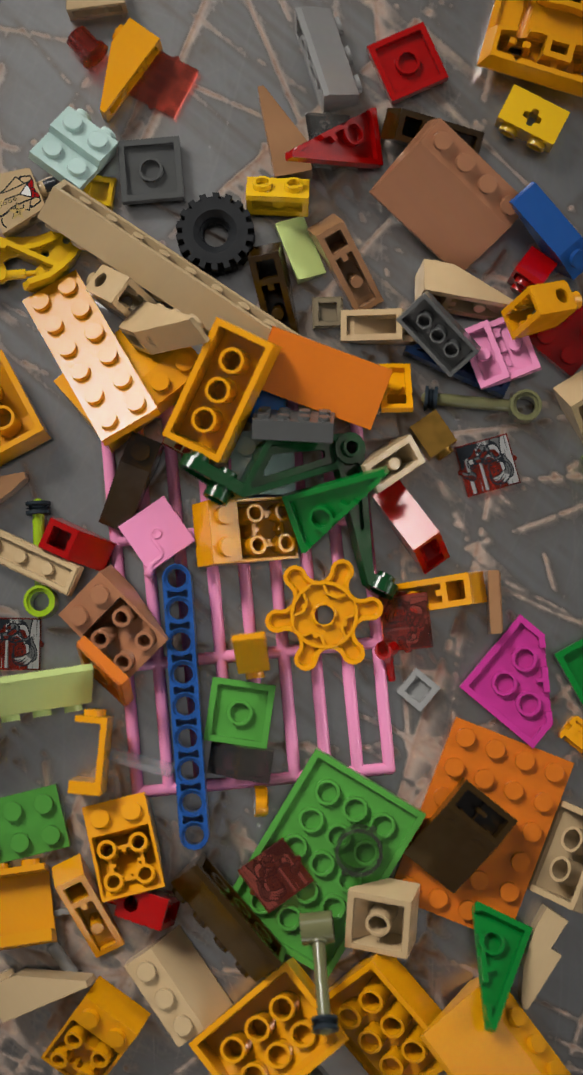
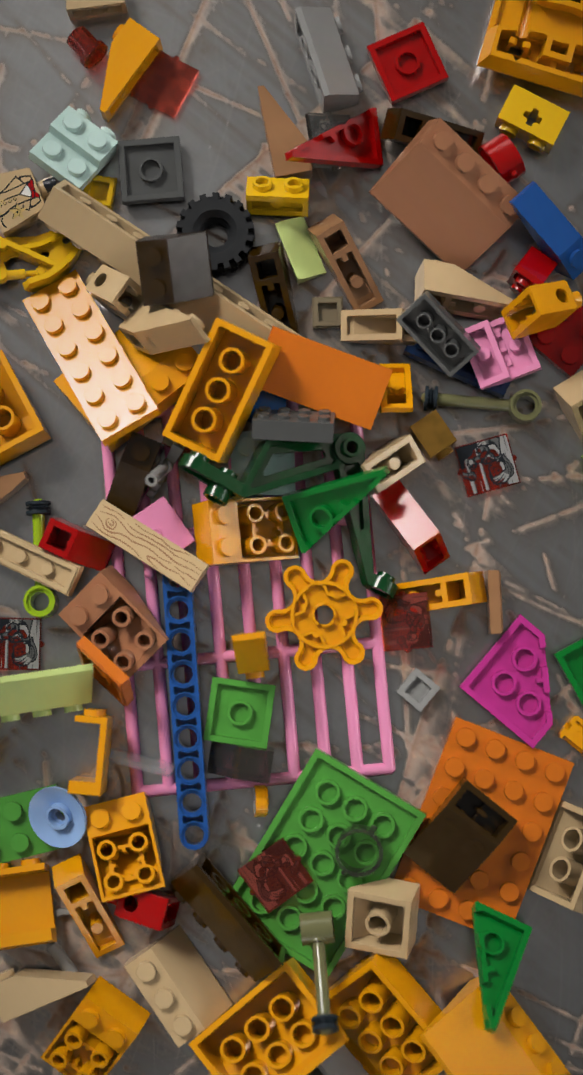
red hand [374,640,399,682] -> none
tan slope [518,903,568,1010] -> none
none -> light blue dish [28,786,87,848]
none -> tan tile [86,499,210,593]
none -> dark brown slope [135,231,215,306]
none -> light grey piece [145,442,185,499]
none -> red piece [478,133,526,184]

